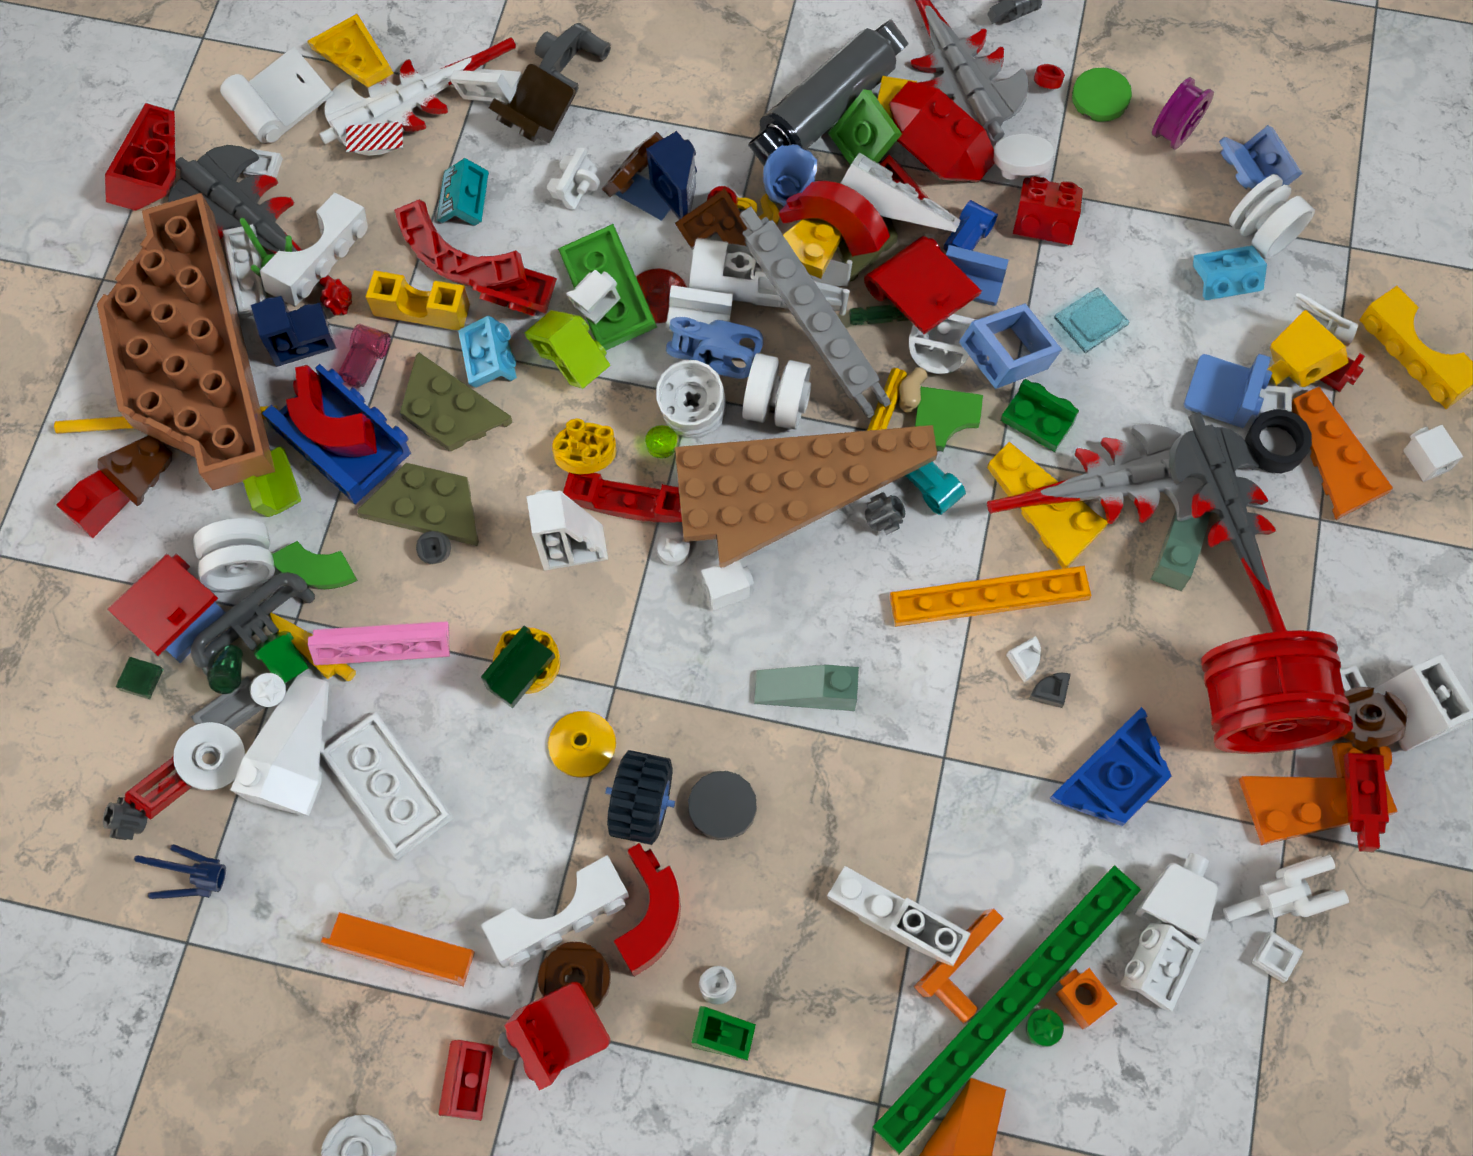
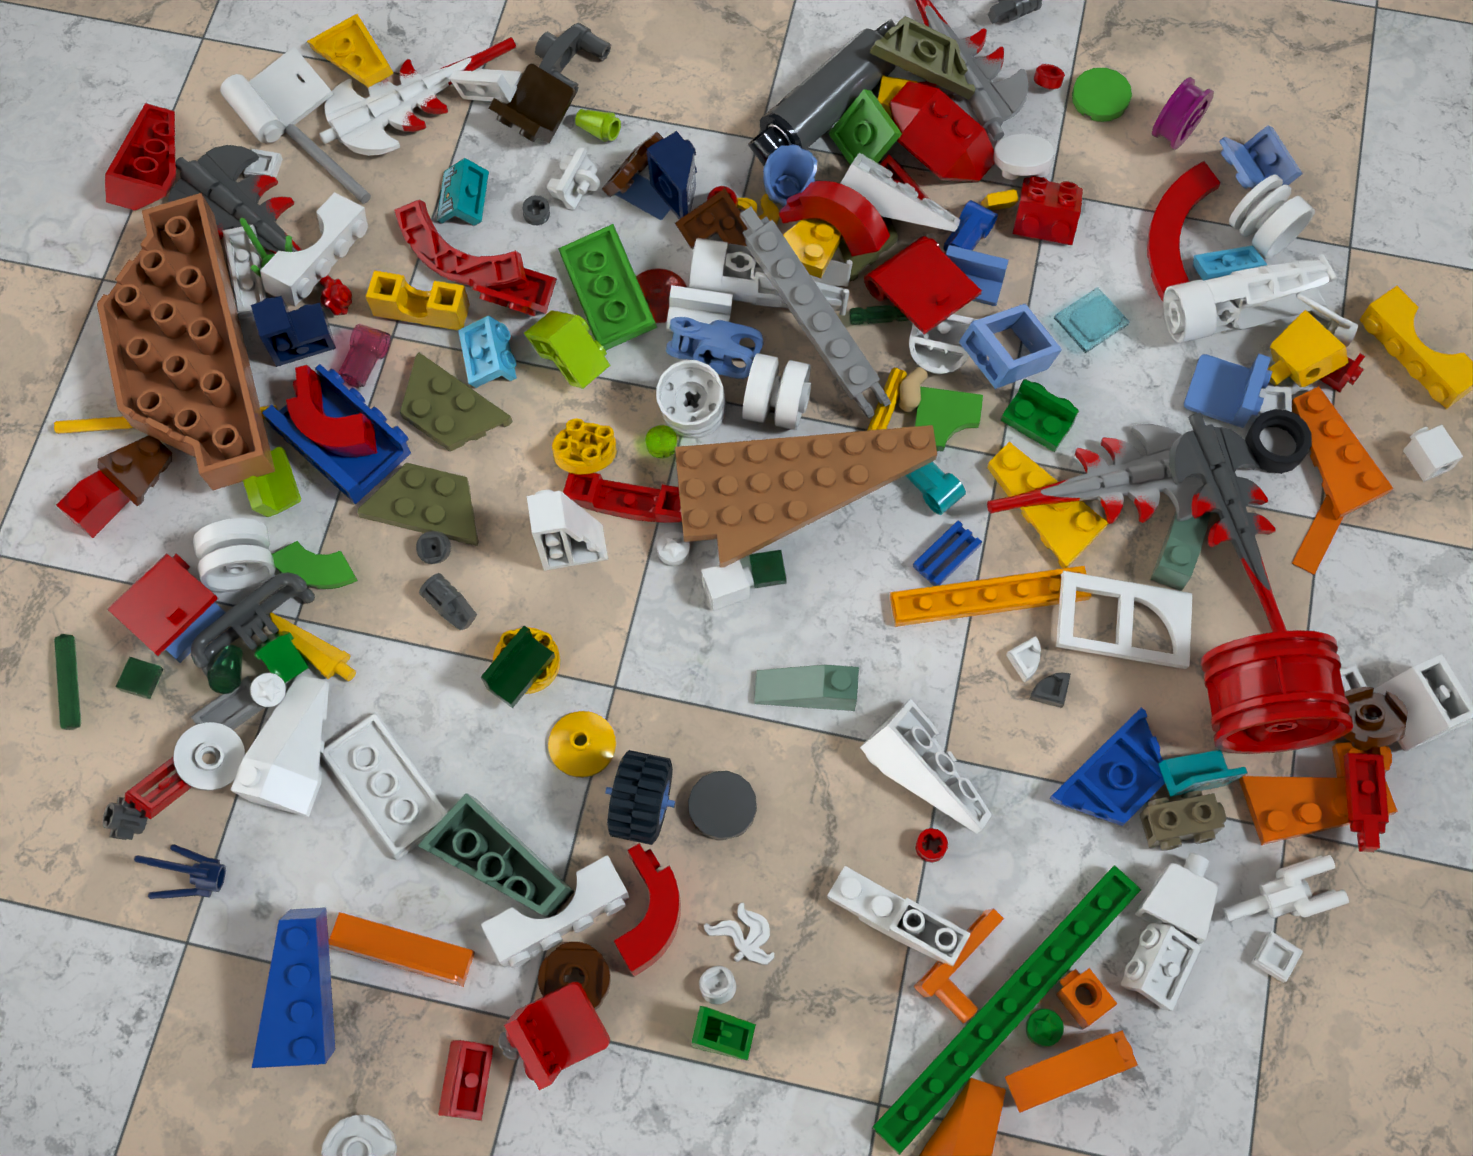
bright pink fence [308,621,450,665] -> none
sticker [346,122,403,152] -> none
white window [566,270,621,325] -> none
dark grey gear [865,492,906,535] -> none
none -> clear green axle [54,634,81,730]
none -> blue wedge [252,907,336,1068]
none -> light grey bar [285,124,371,204]
none -> sand green wedge [418,793,575,918]
none -> dark grey hinge [419,573,477,631]
none -> dark grey bush [522,195,550,226]
none -> lime cone [575,109,621,142]
none -> white piece [704,903,774,965]
none -> clear green tile [749,550,787,589]
none -> white wedge [860,699,992,834]
none -> olive wing [870,16,975,100]
none -> blue tile [913,520,982,586]
none -> red bush [915,828,948,863]
none -> yellow tile [981,189,1019,211]
none -> orange arch [1005,1030,1138,1113]
none -> white window [1056,571,1193,669]
none -> dark tan brick [1139,791,1226,851]
none -> red tile [1147,161,1221,301]
none -> teal panel [1158,750,1248,797]
none -> white piece [1163,254,1337,343]
none -> orange sticker [1292,495,1344,575]

